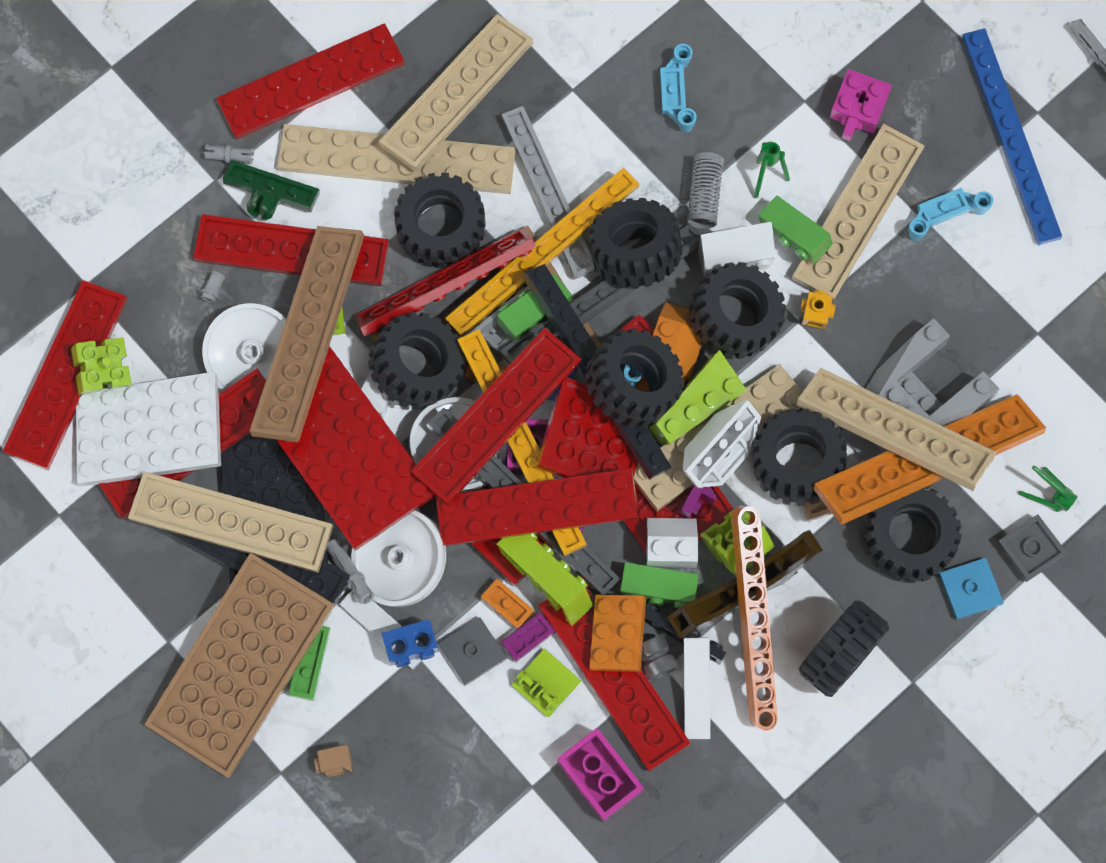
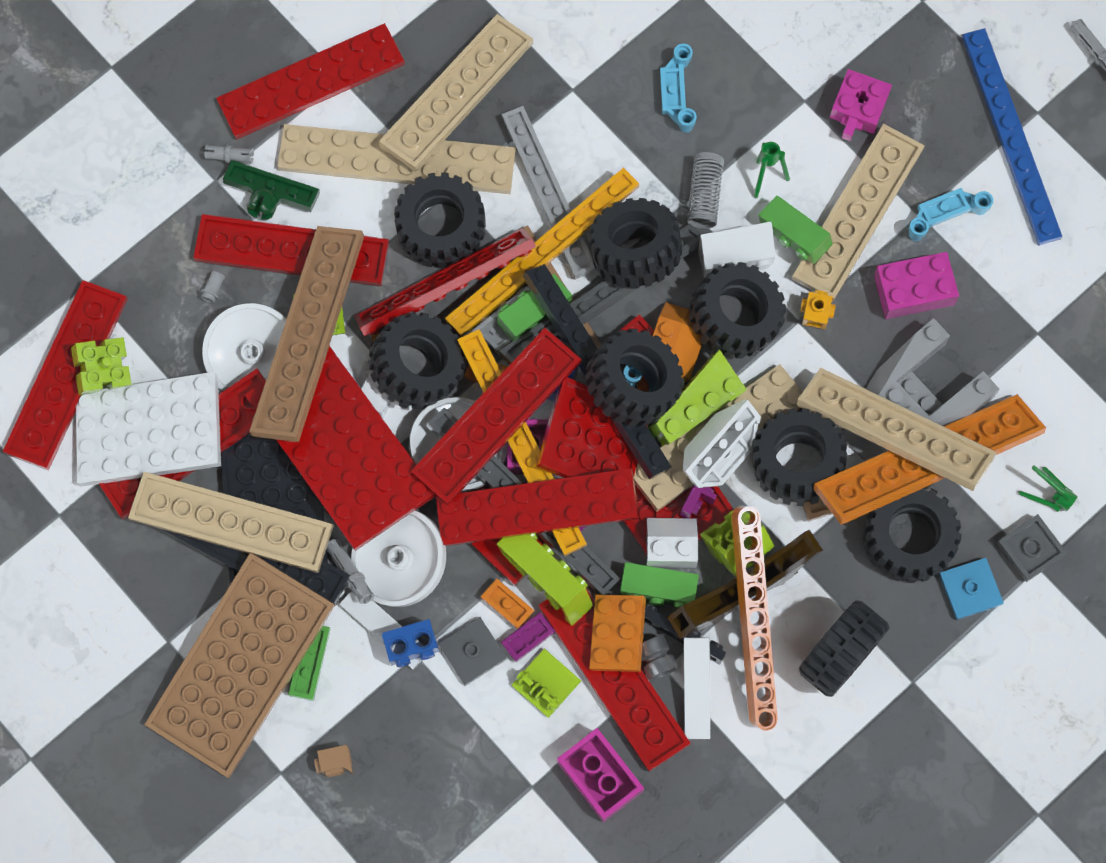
none -> dark pink brick [874,252,959,320]

